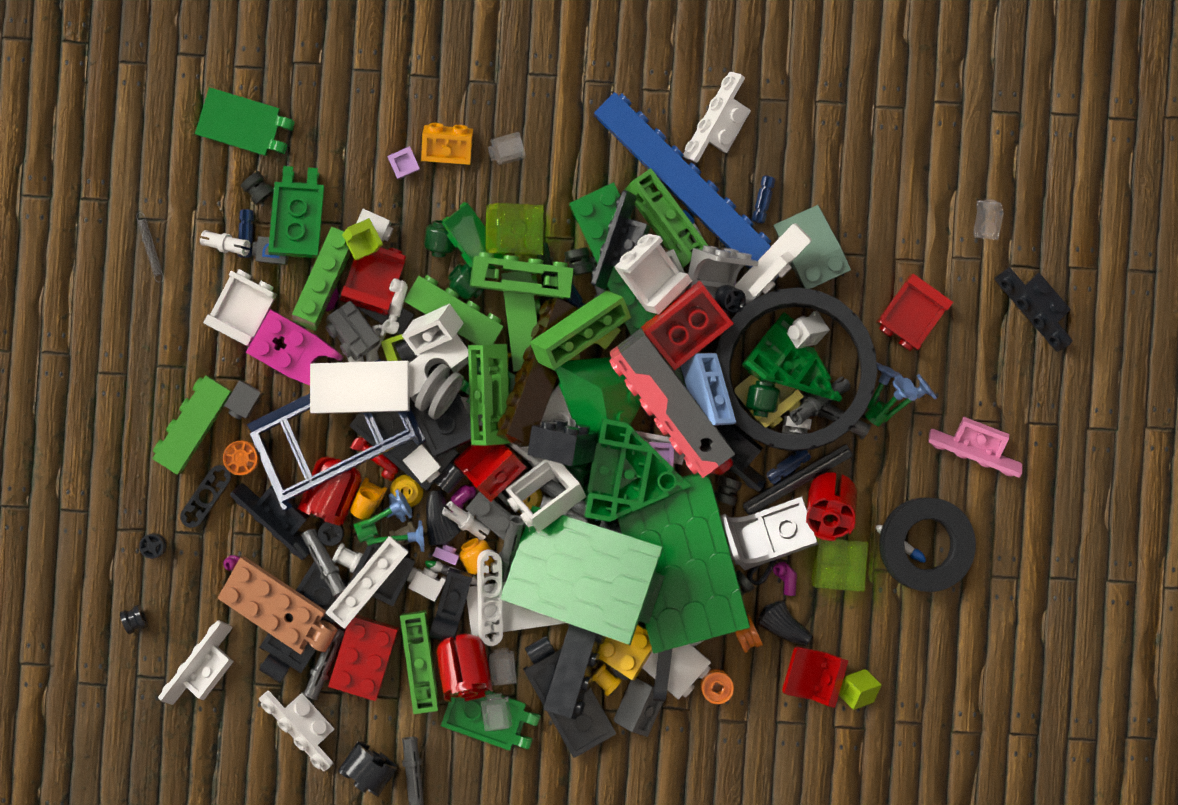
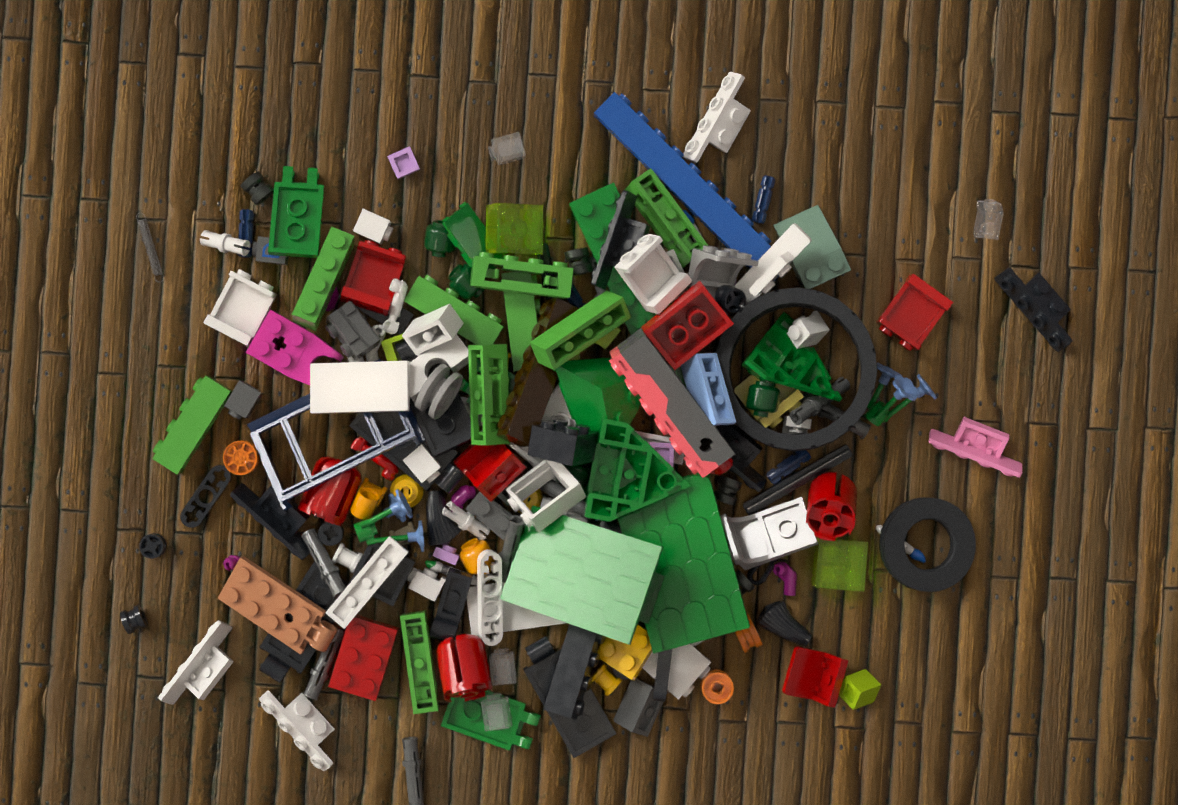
green tile [195,87,295,156] -> none
black brick [338,741,398,797] -> none
lime panel [342,218,383,260] -> none
light orange bracket [421,123,473,165] -> none

